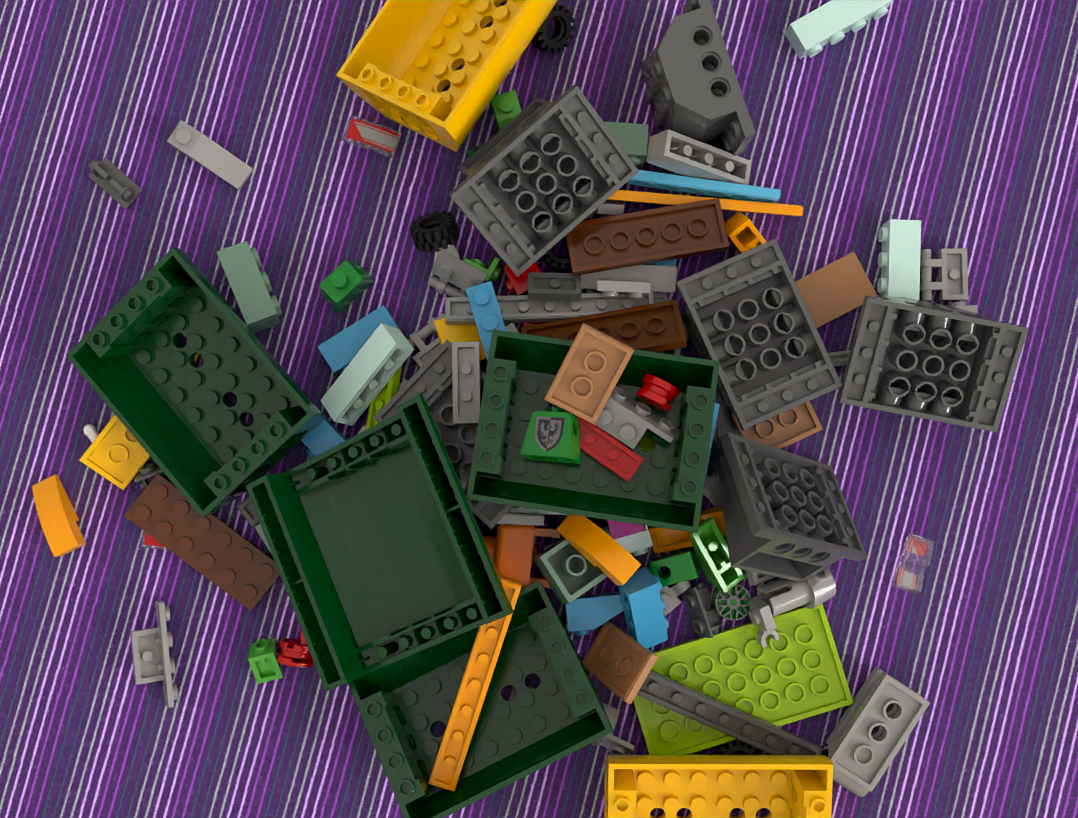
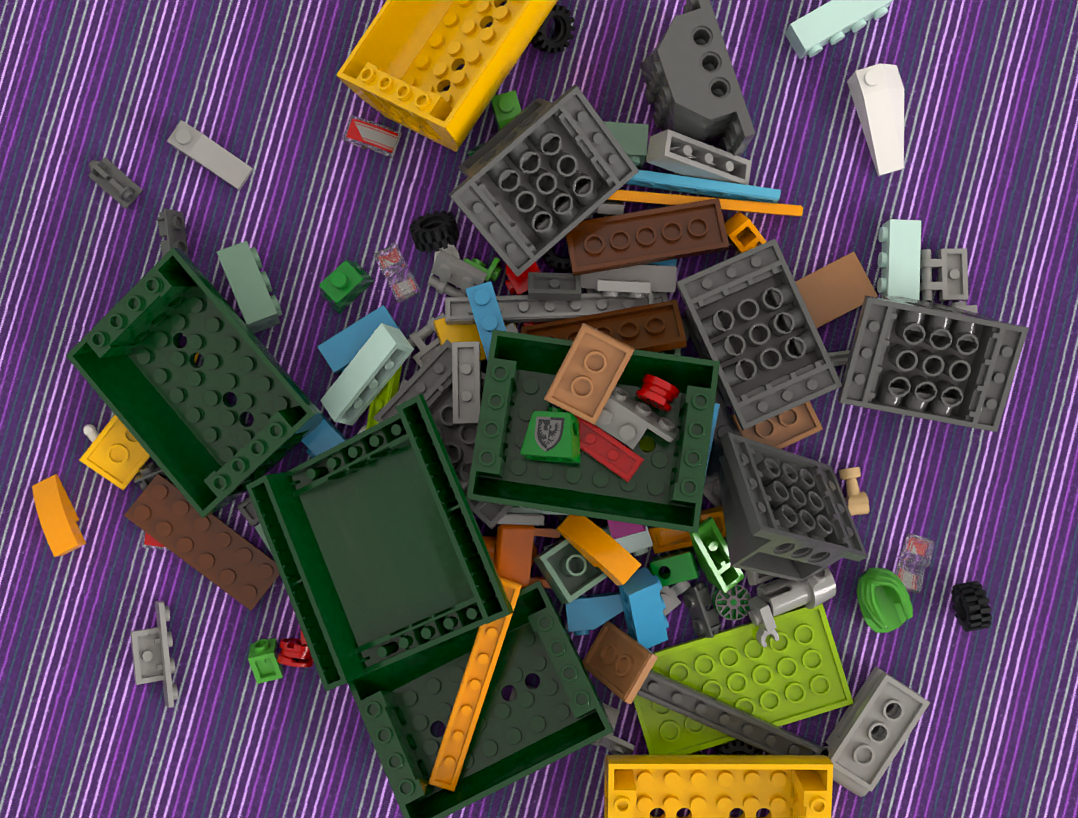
none -> dark grey hinge [157,208,188,258]
none -> clear slope [373,243,421,303]
none -> tan leg [839,467,869,516]
none -> white wedge [847,63,904,176]
none -> bright green hair [856,567,913,633]
none -> black tyre [951,581,992,632]

